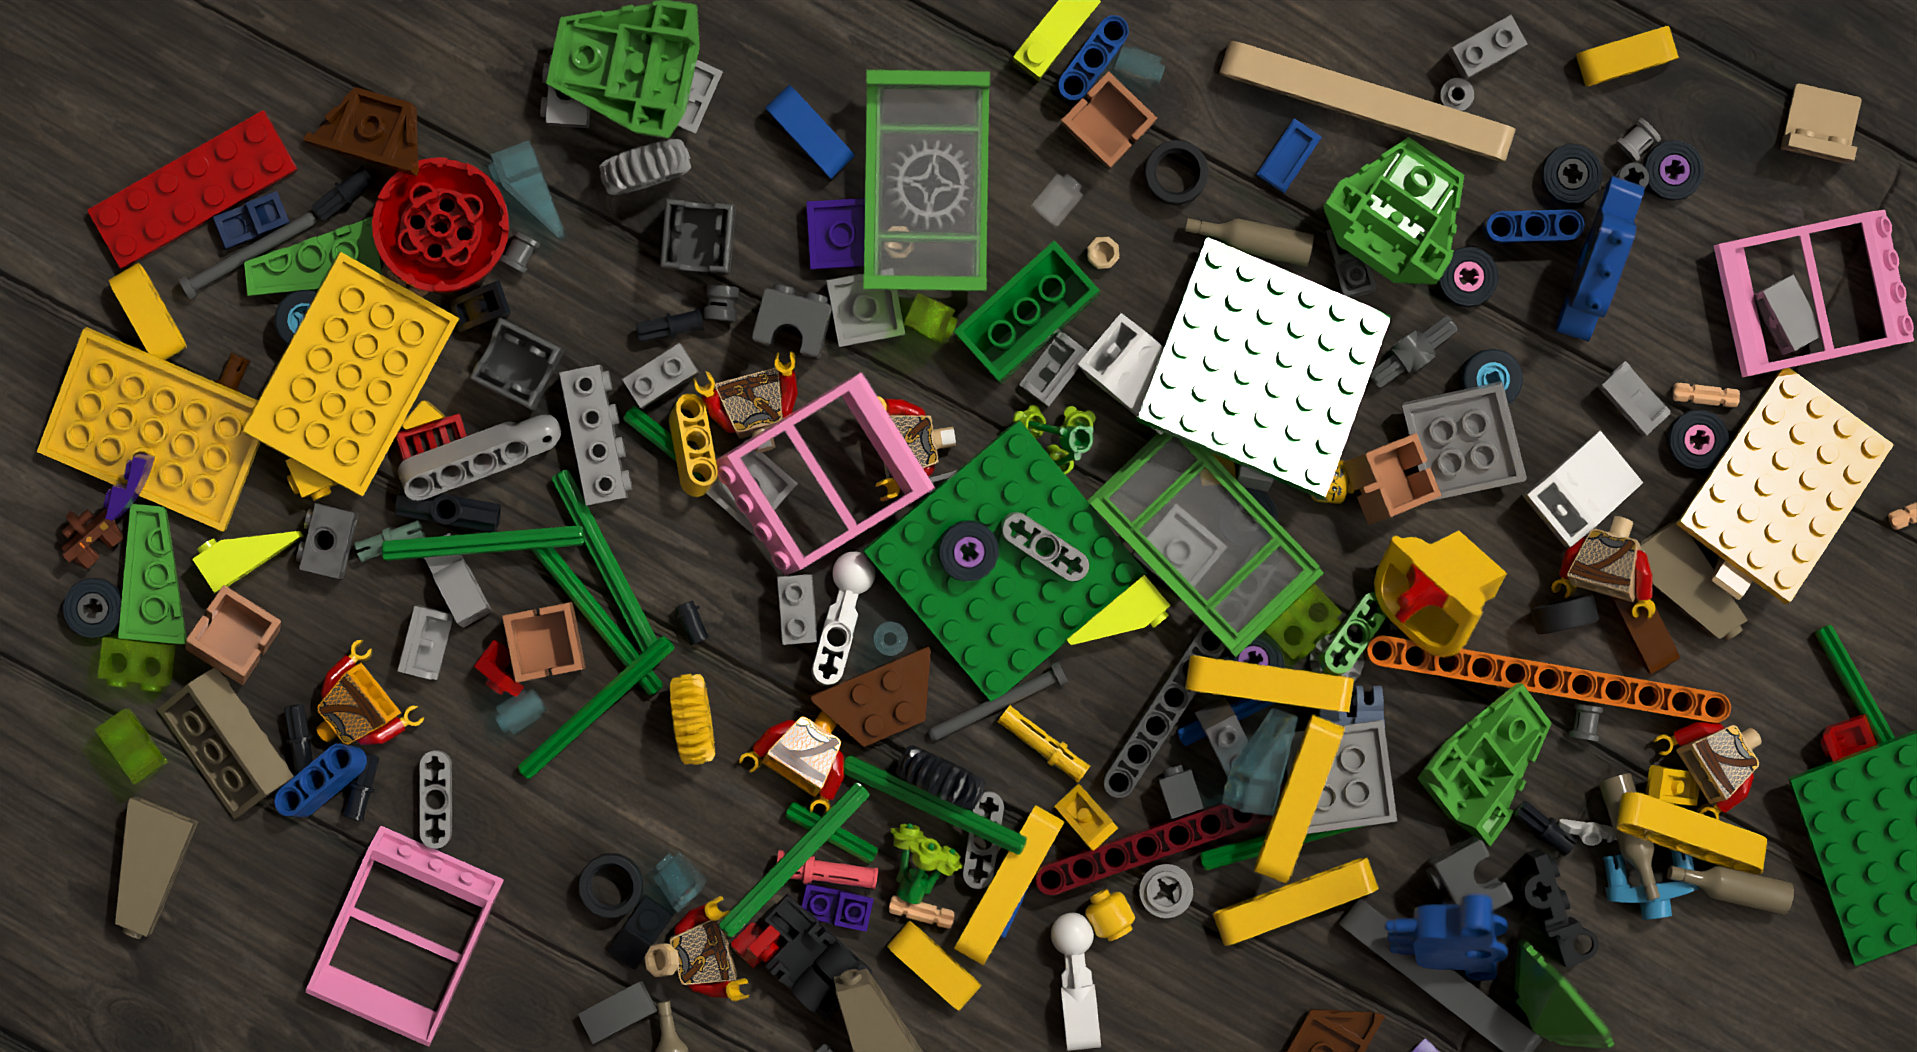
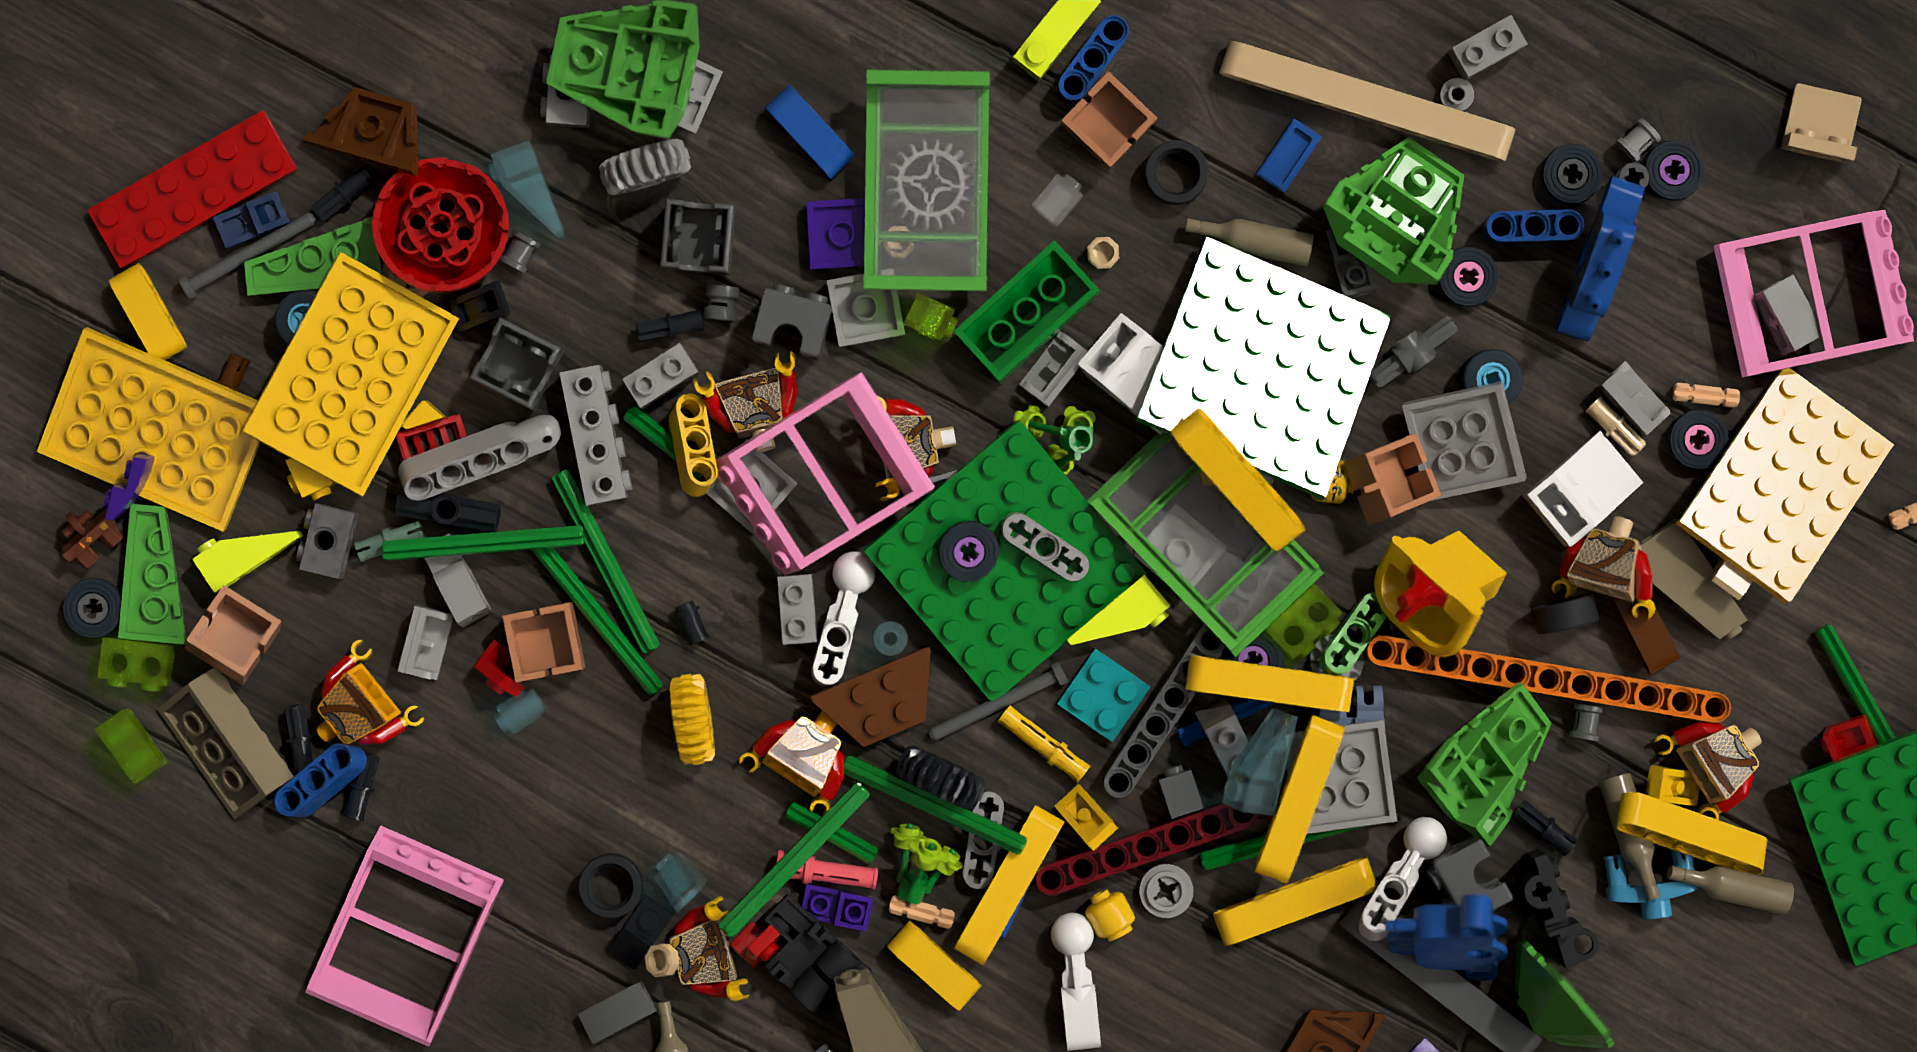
dark tan slope [115,796,199,939] -> none
light grey beam [420,750,452,849] -> none
green axle [517,636,674,779] -> none
clear light blue brick [1114,45,1166,88] -> none
white piece [1559,819,1617,846] -> none
yellow beam [1576,26,1679,87] -> none
none -> teal plate [1057,649,1150,742]
none -> yellow beam [1171,407,1305,551]
none -> white beam [1358,817,1447,941]
none -> tan axle [1585,396,1645,456]

